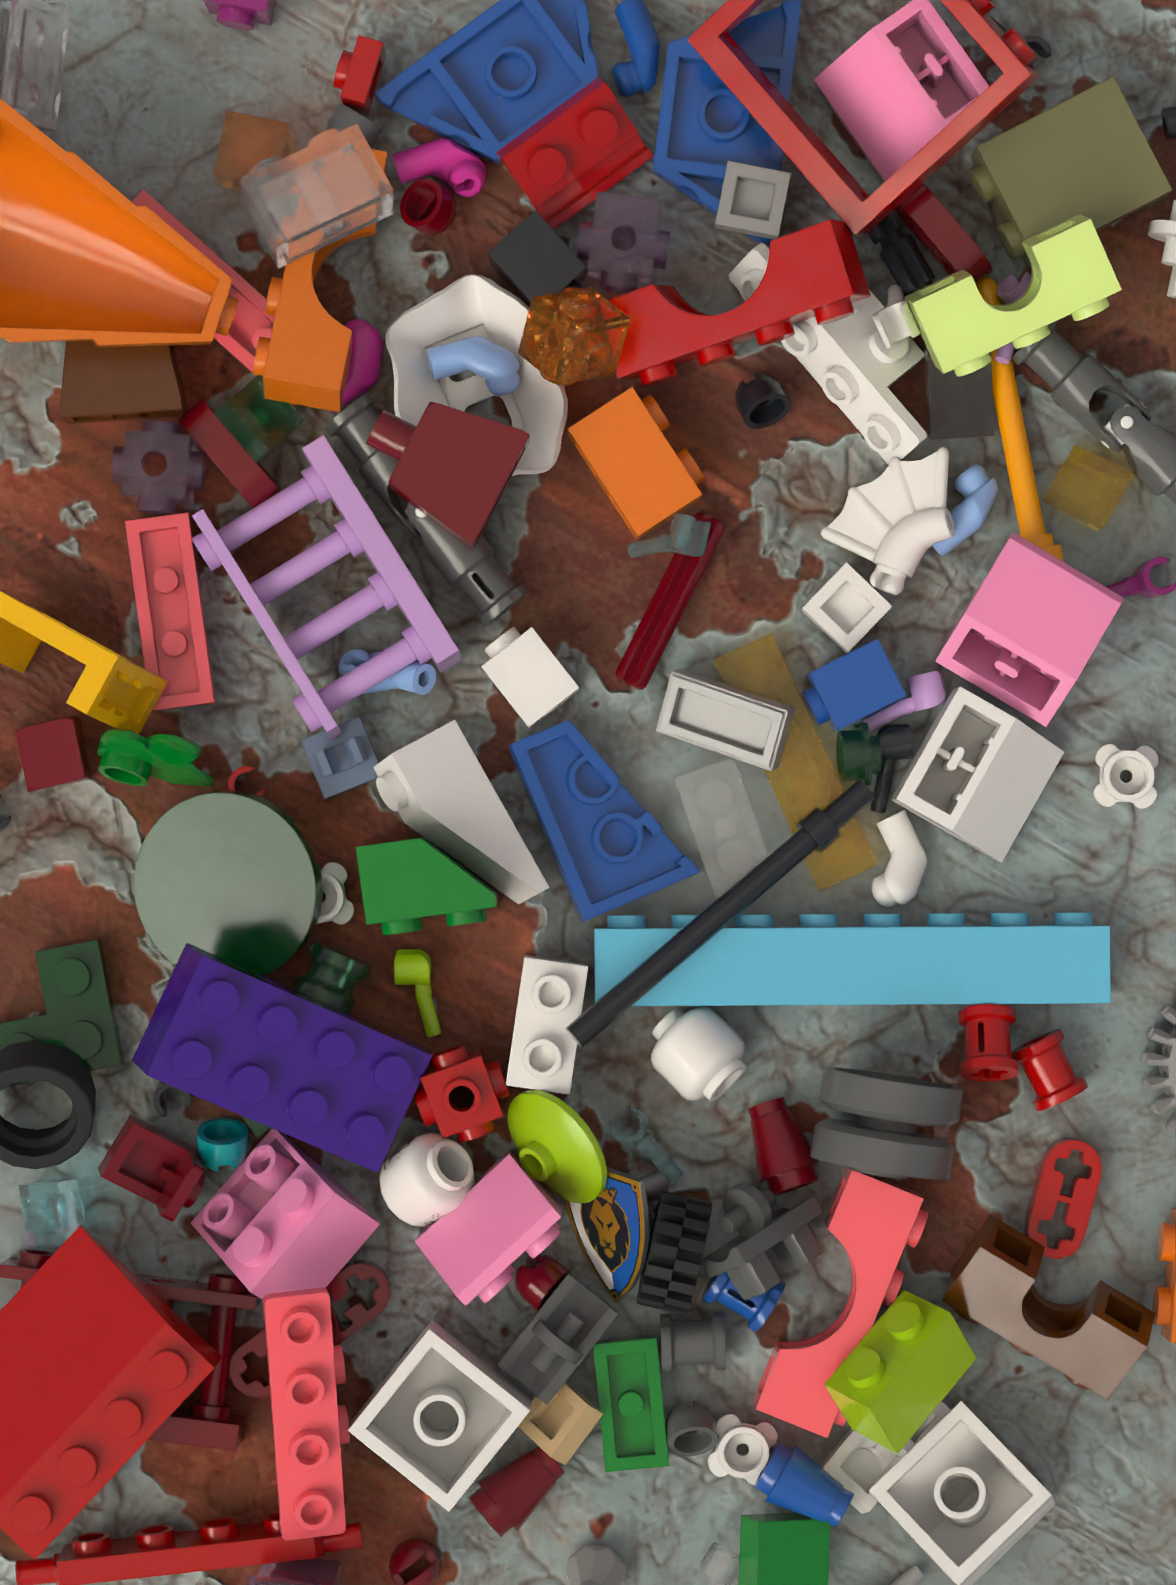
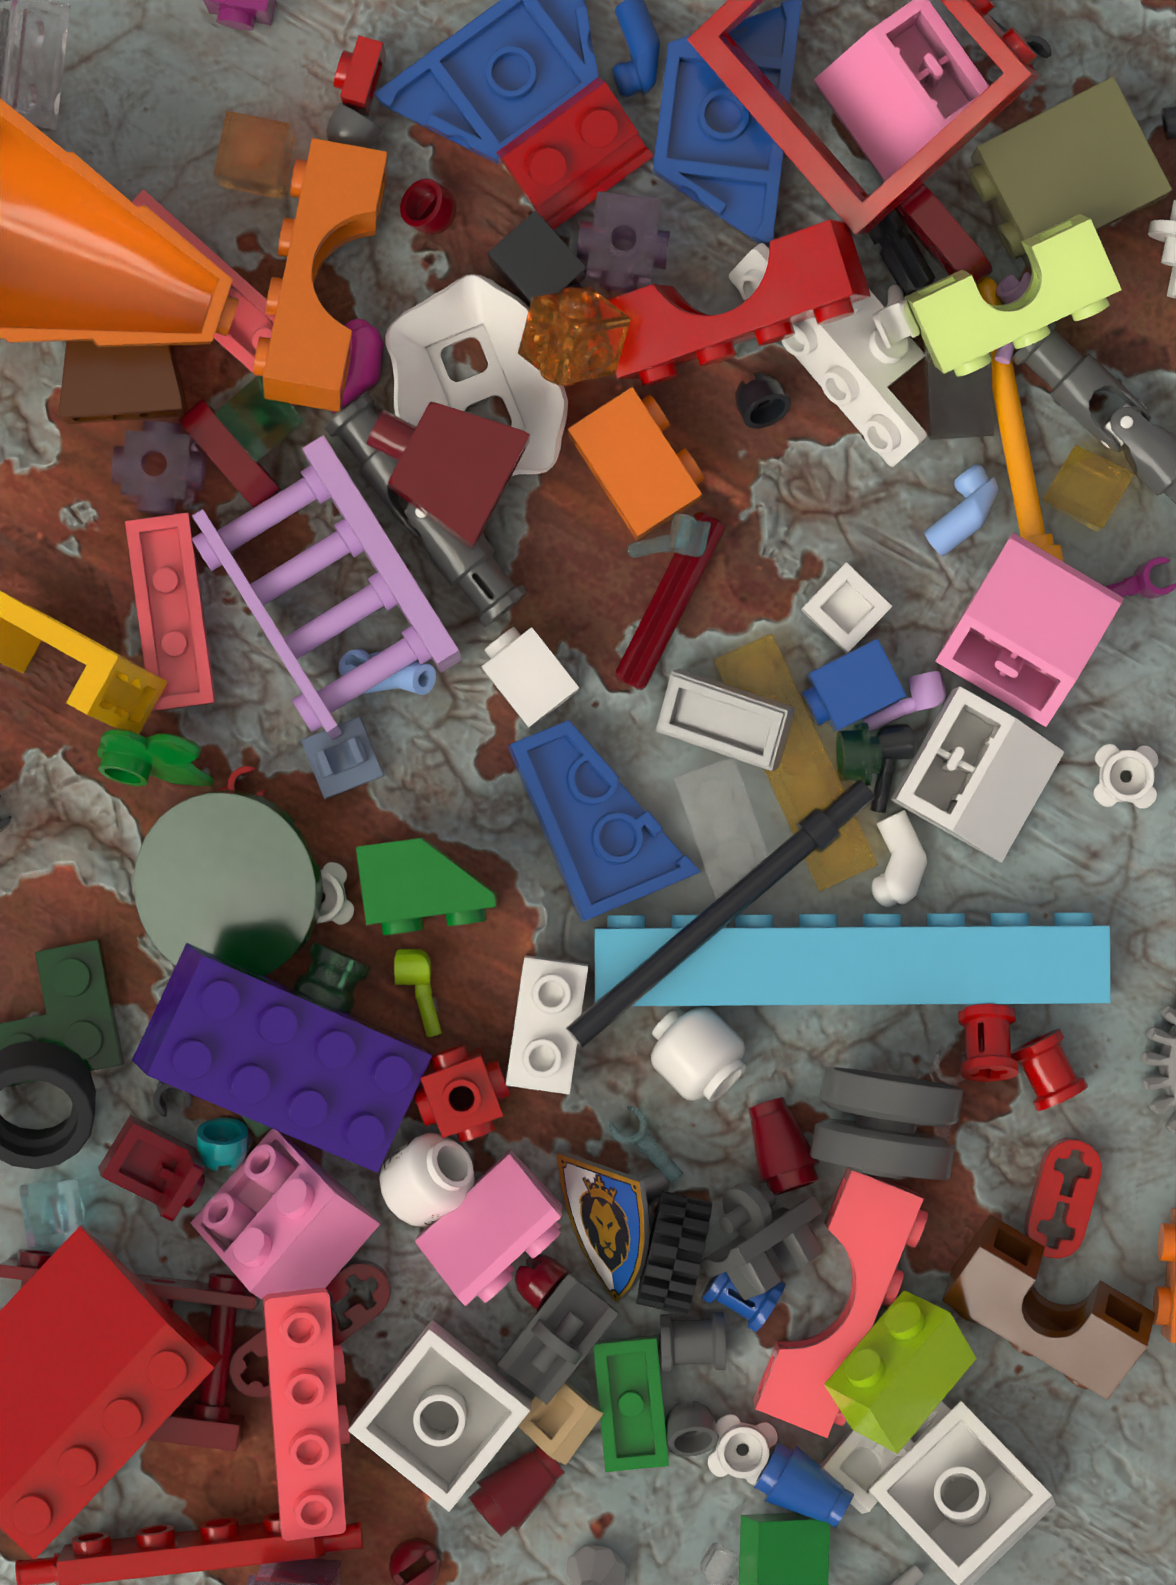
dark red slope [15,716,91,792] -> none
clear brick [240,124,393,269] -> none
white slope [373,720,550,905] -> none
dark pink arm [392,138,487,197] -> none
light blue arm [426,336,520,395] -> none
lime dish [507,1089,607,1203] -> none
light grey plate [714,161,791,240] -> none
white arm [821,447,955,595] -> none

